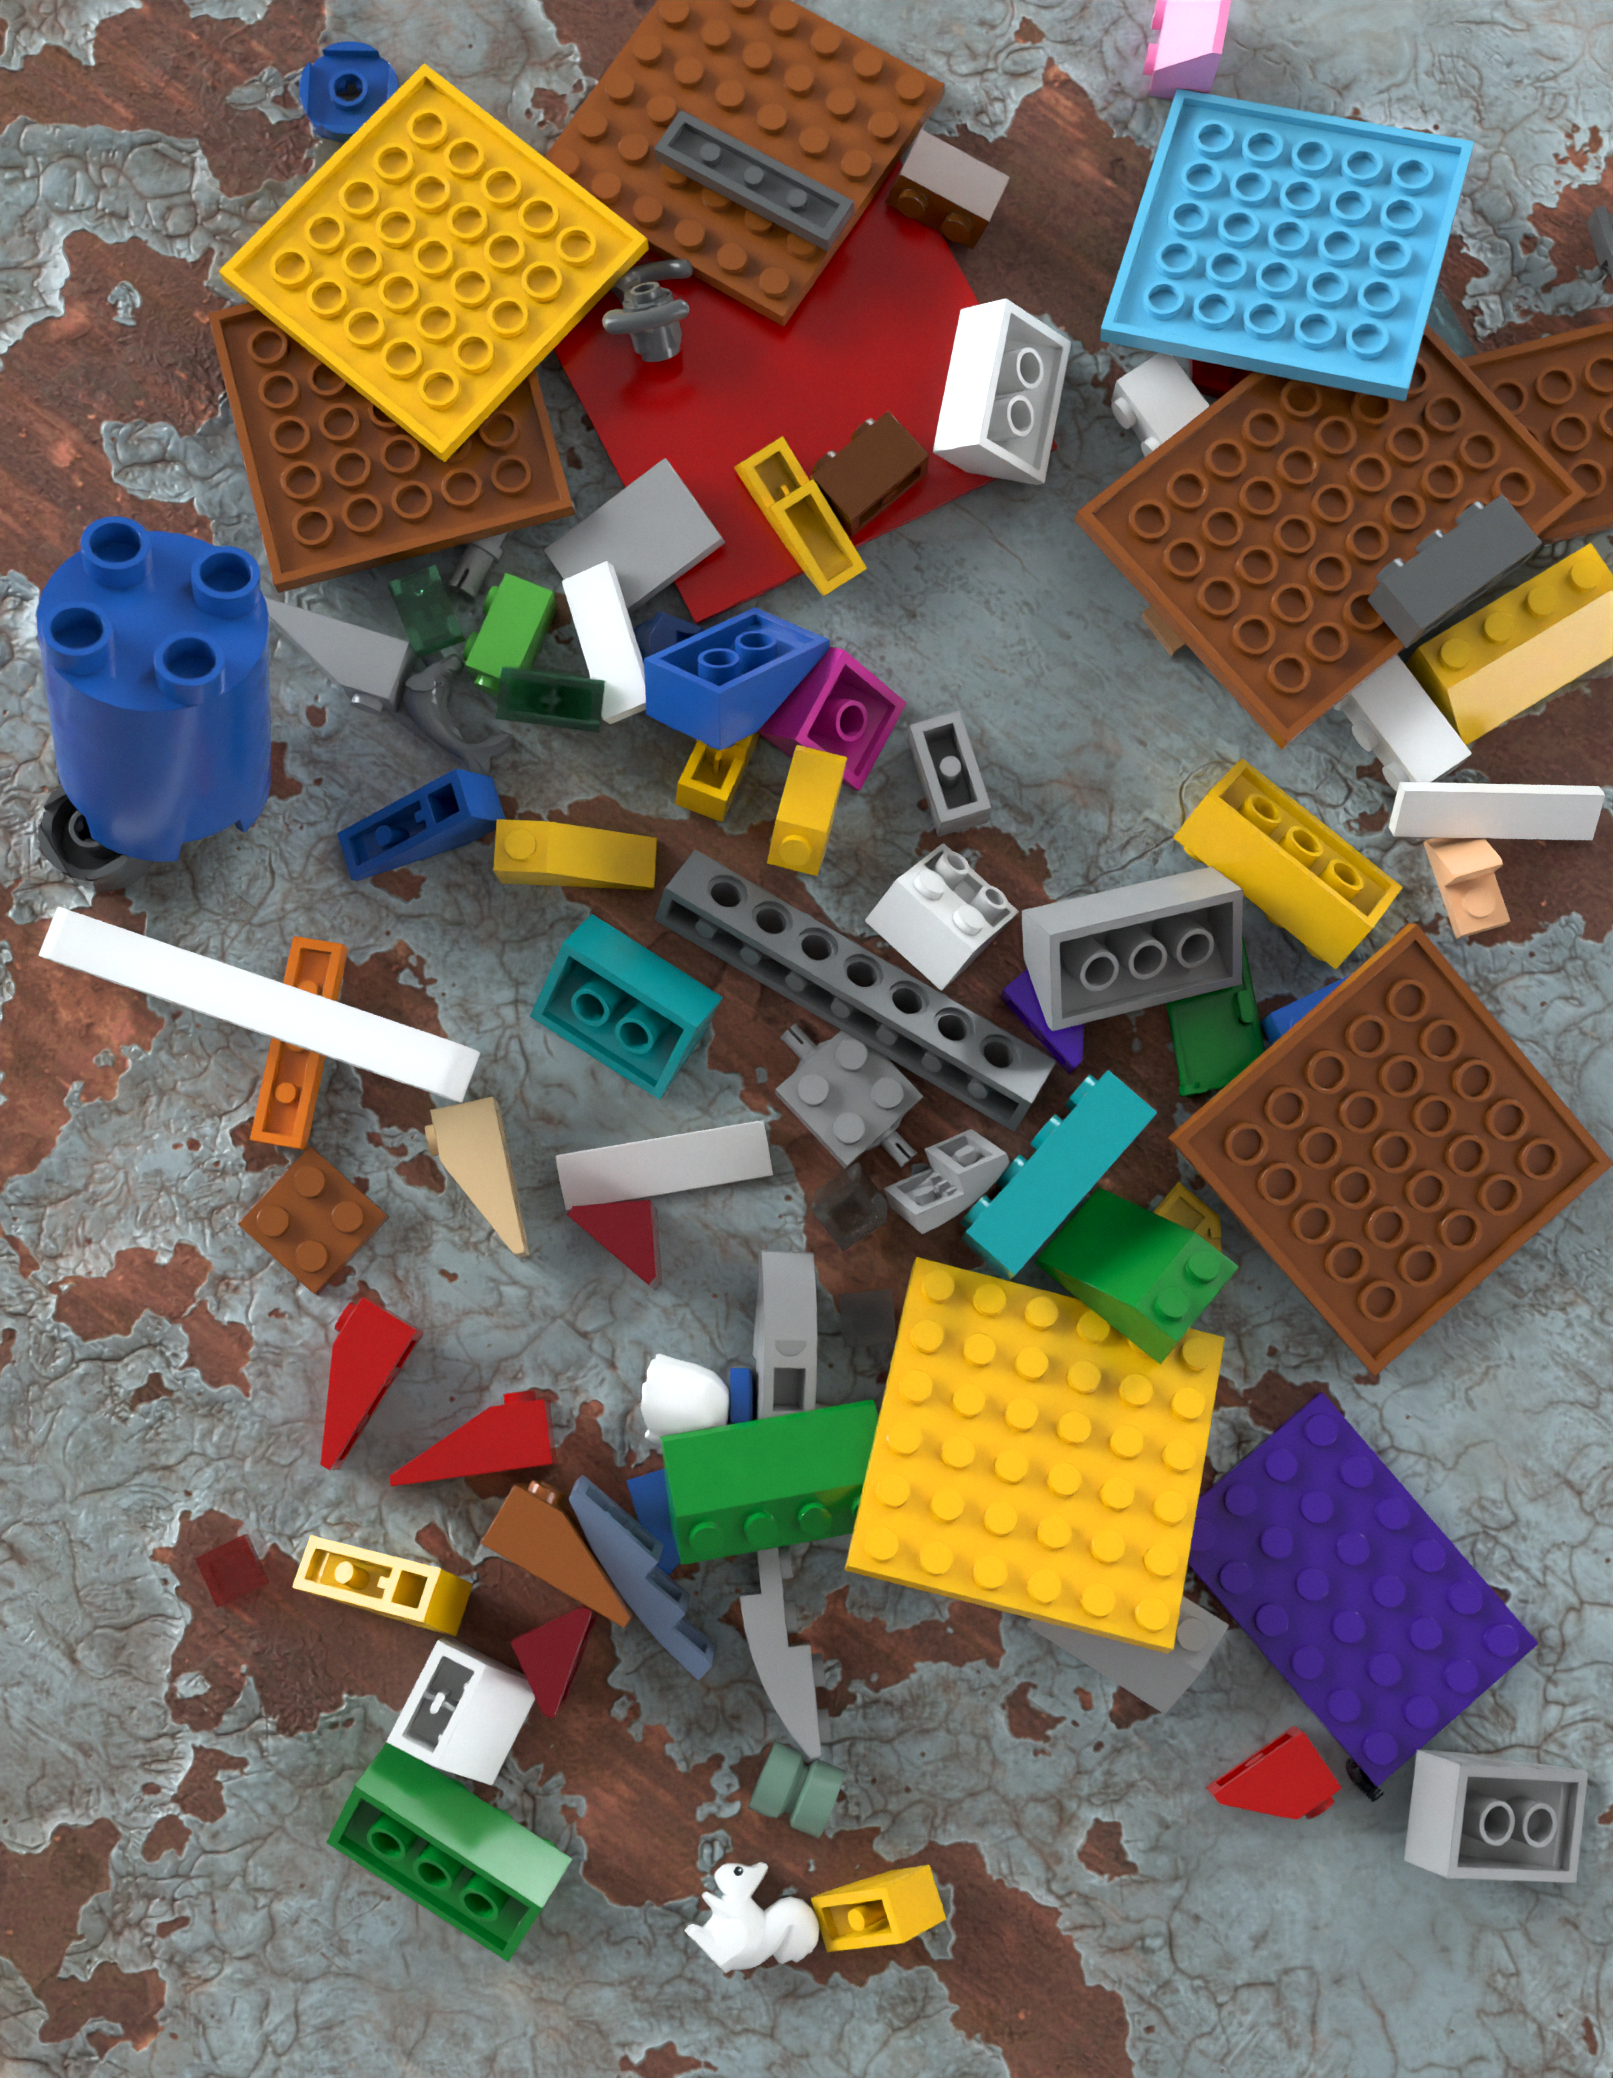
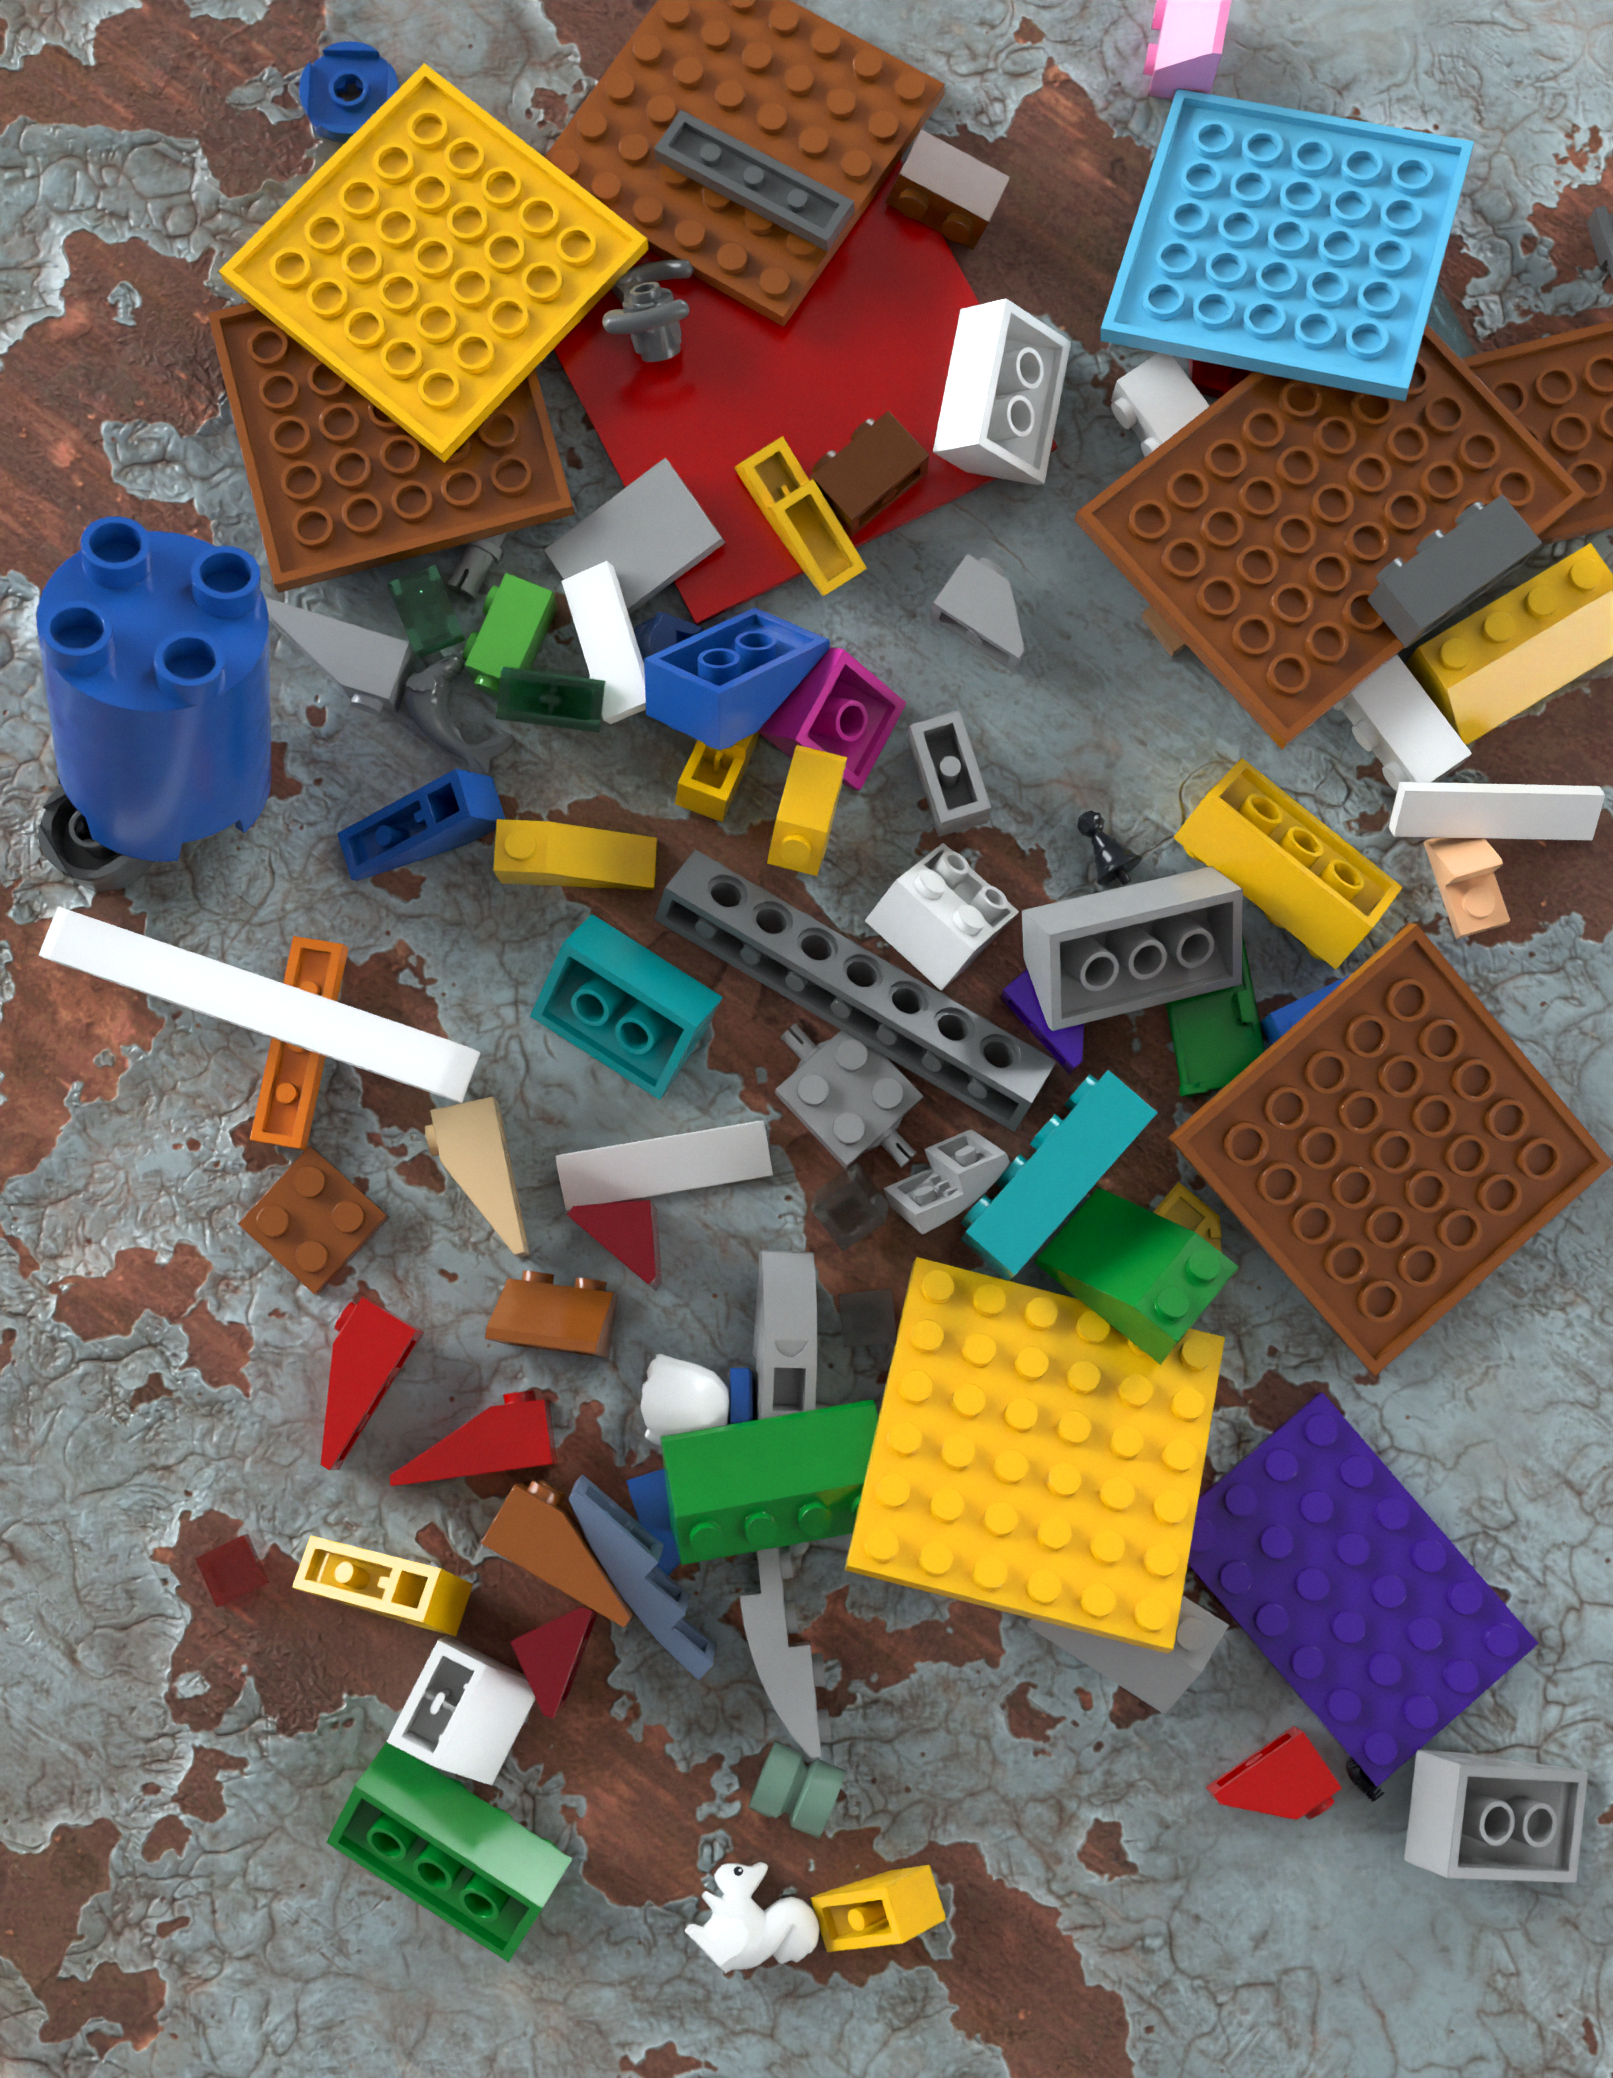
none -> dark orange slope [485,1270,618,1358]
none -> light grey slope [931,554,1025,673]
none -> black piece [1077,810,1142,886]

